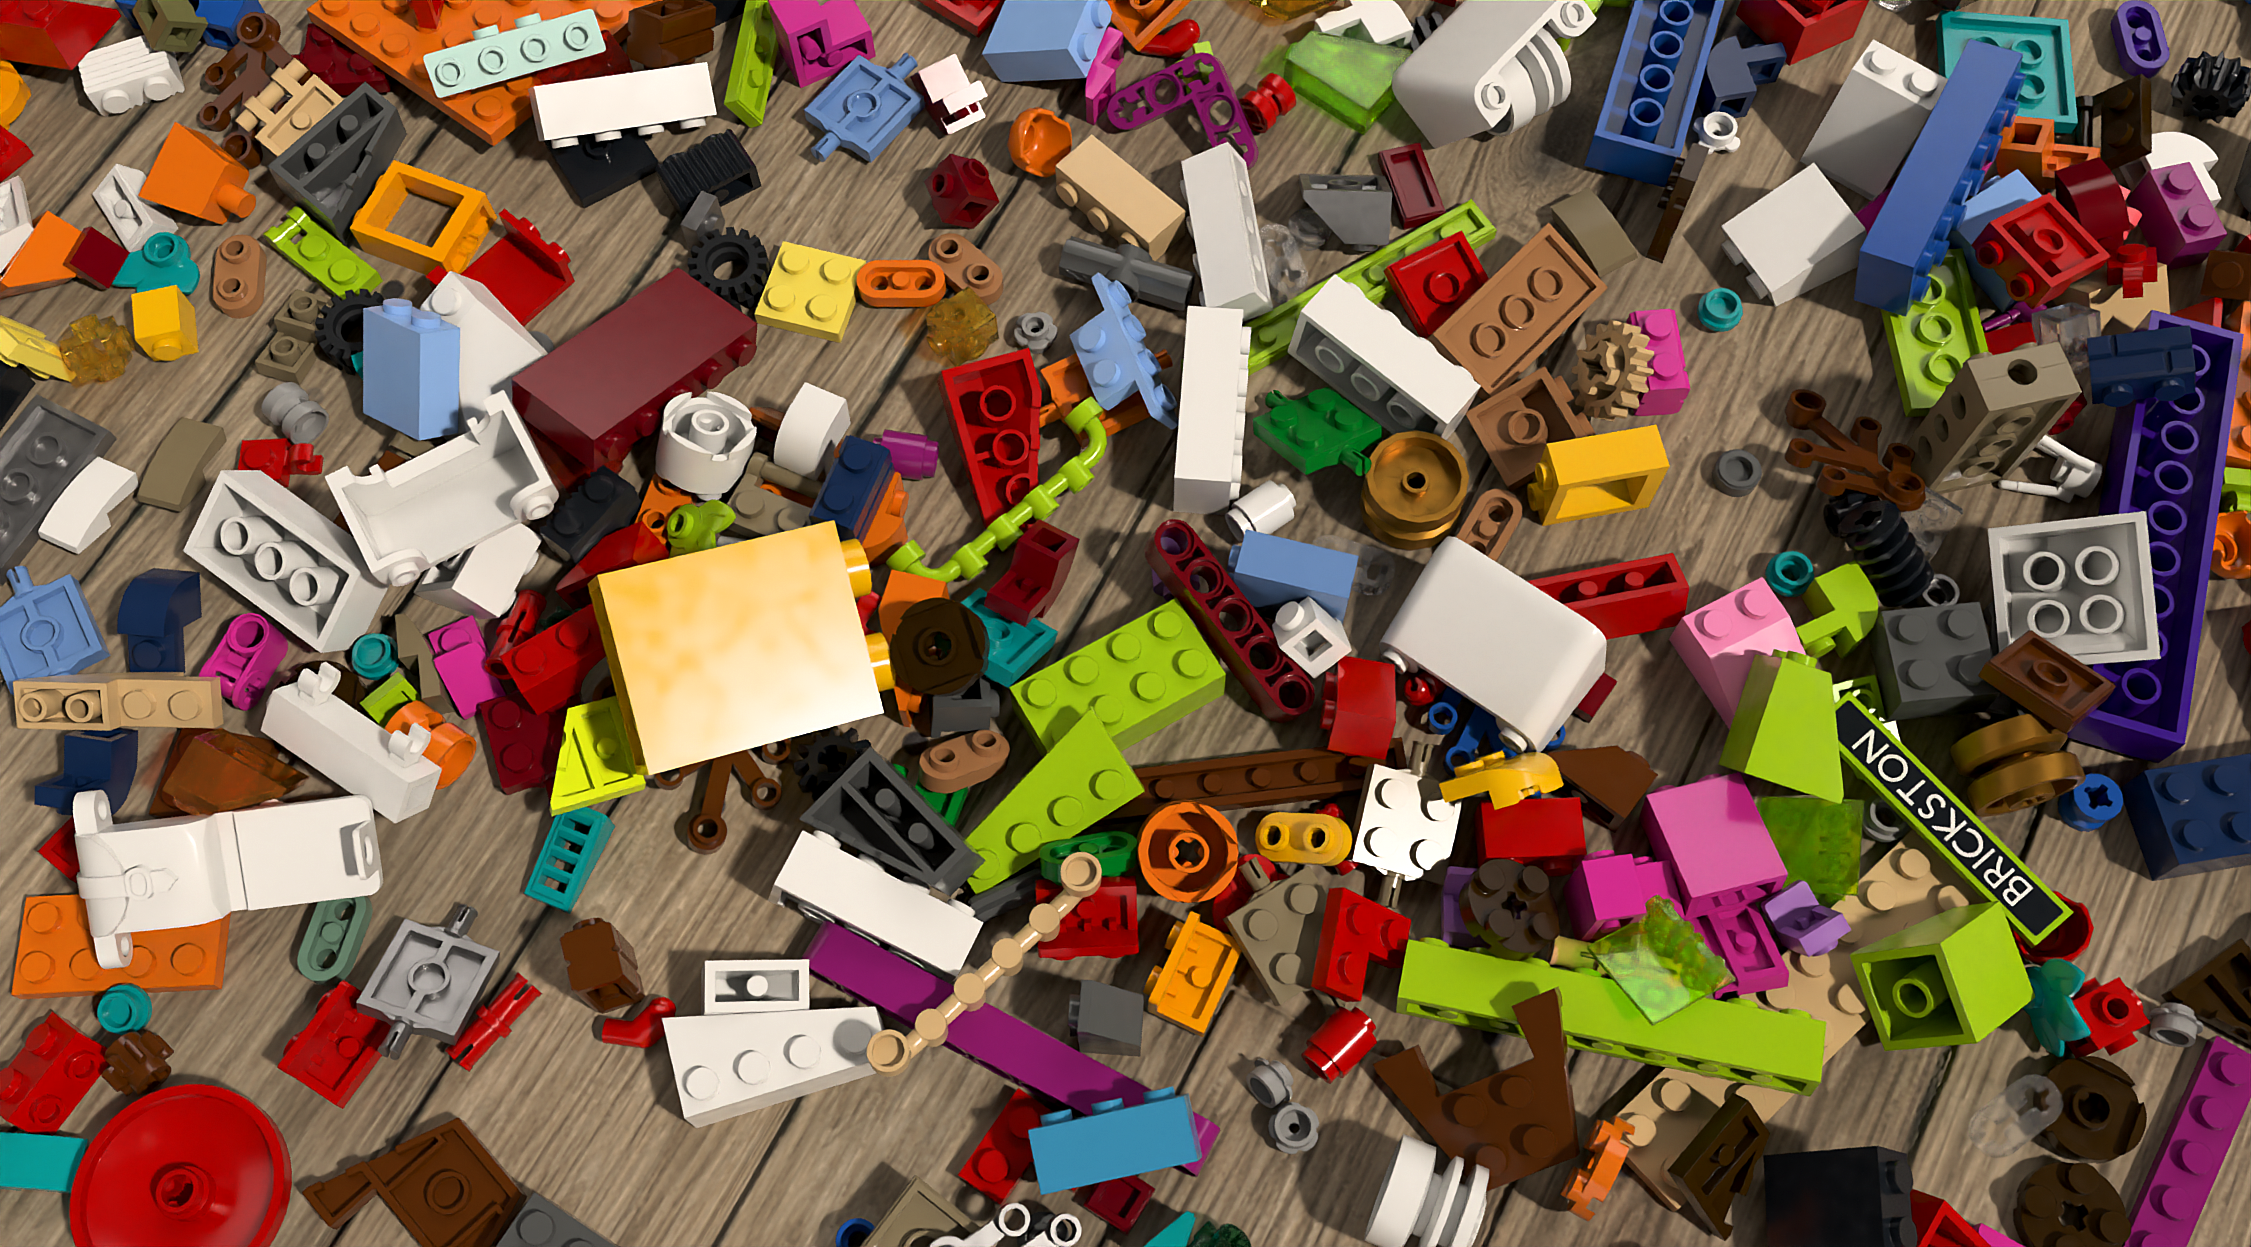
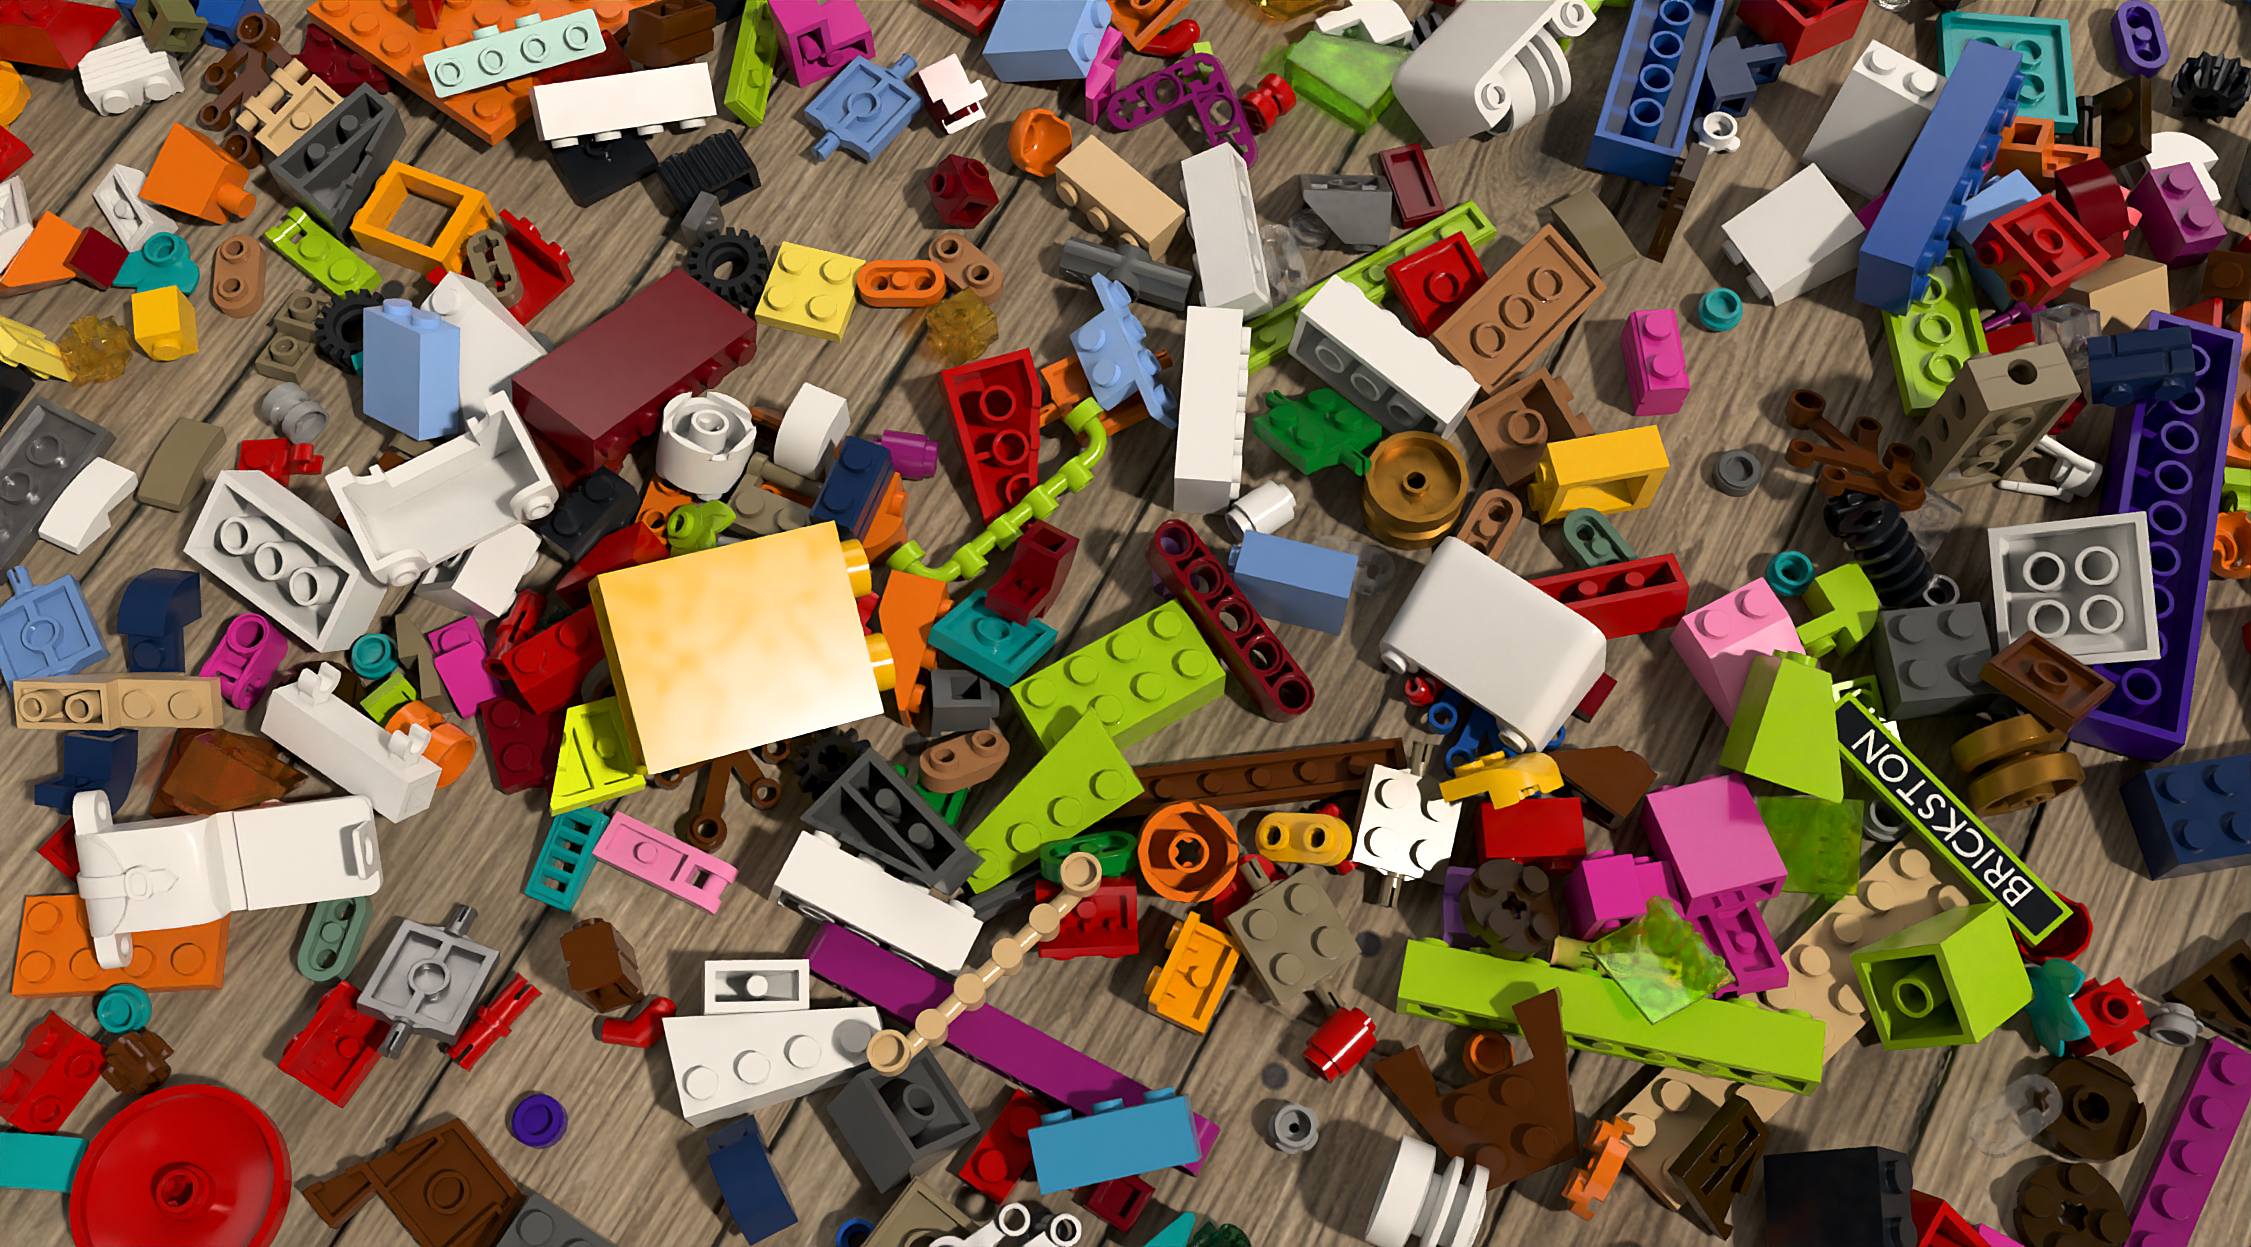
dark brown plate [890,597,990,697] -> none
light grey plate [1014,312,1058,354] -> none
dark grey slope [1068,979,1144,1057] -> none
light grey plate [1246,1058,1294,1108] -> none
white brick [1272,596,1352,679] -> none
red plate [1311,887,1411,1002] -> none
red brick [1320,656,1396,760] -> none
tan gear [1571,320,1654,422] -> none
medium lavender bracket [1761,880,1851,957] -> none
blue wheel [2057,773,2123,832] -> none
red plate [2107,244,2158,299] -> none
none -> dark tan beam [466,229,524,309]
none -> dark purple tile [512,1094,568,1149]
none -> bright pink plate [592,811,739,916]
none -> dark blue brick [706,1114,798,1246]
none -> dark grey slope [826,1046,983,1194]
none -> orange plate [1462,1030,1515,1080]
none -> sand green plate [1560,508,1638,570]

